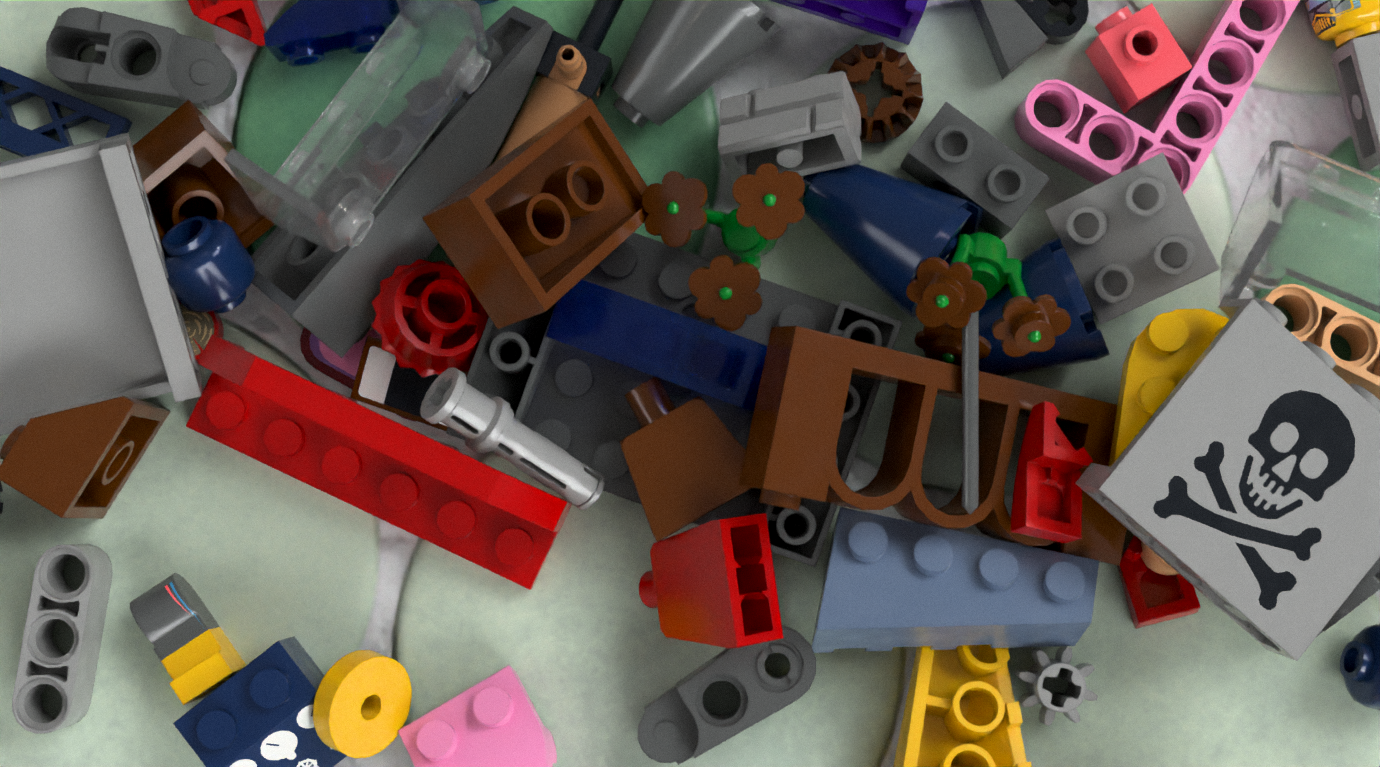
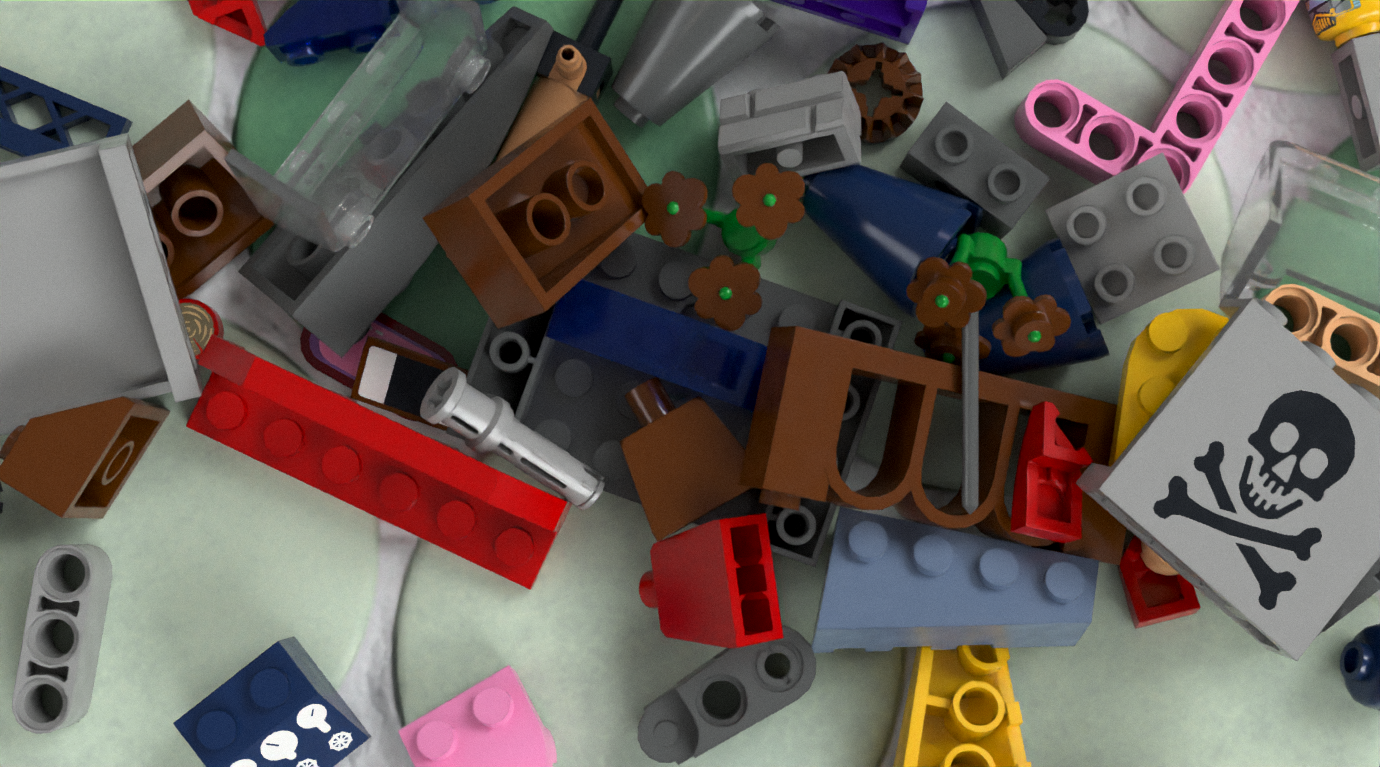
dark grey piece [46,7,237,110] -> none
leg [130,573,247,705] -> none
dark blue head [162,216,255,313] -> none
yellow piece [313,650,412,758] -> none
red piece [371,259,489,378] -> none
light grey gear [1014,646,1098,726] -> none
coral brick [1085,3,1193,114] -> none

